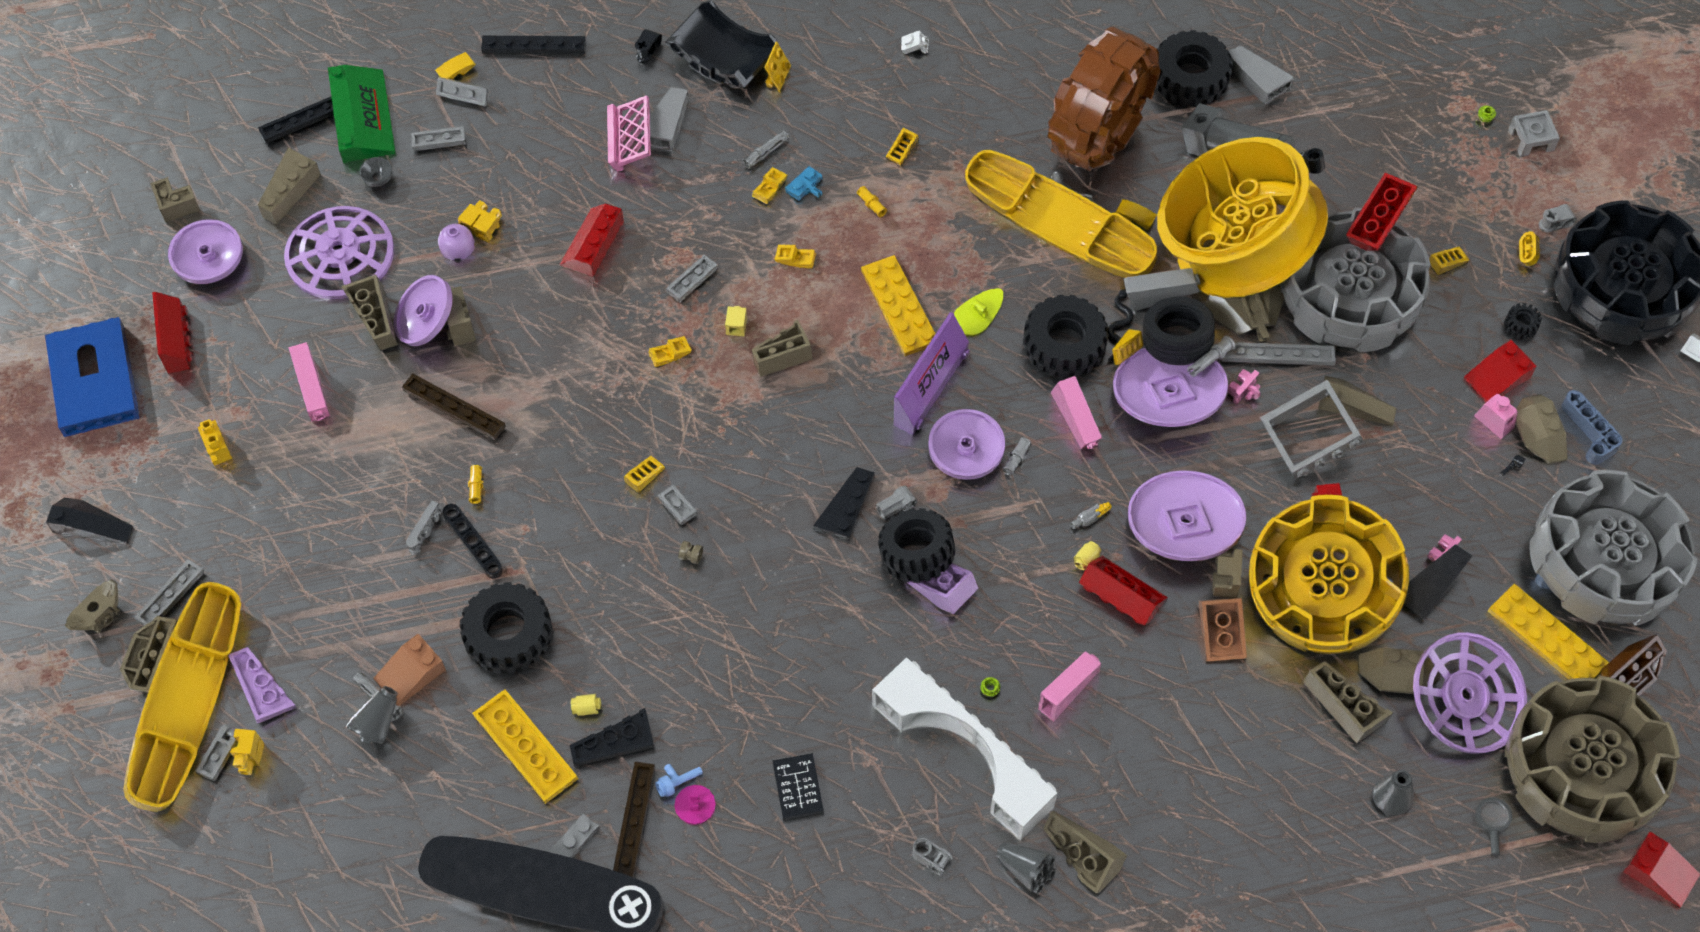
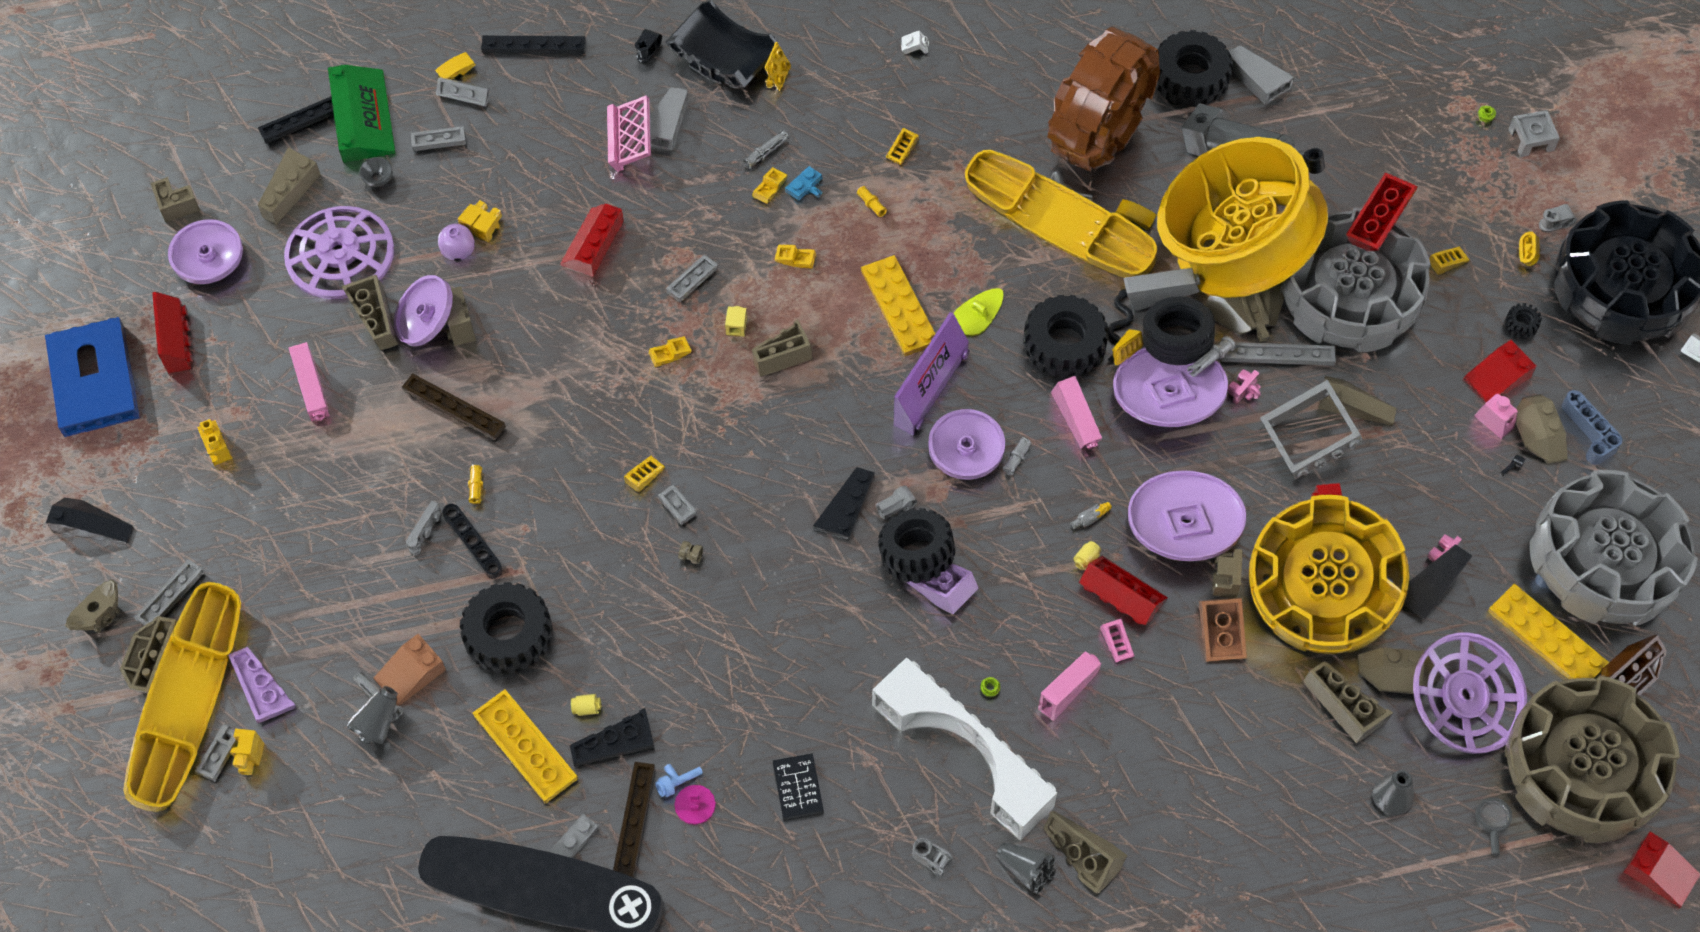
none -> bright pink slope [1100,619,1134,663]

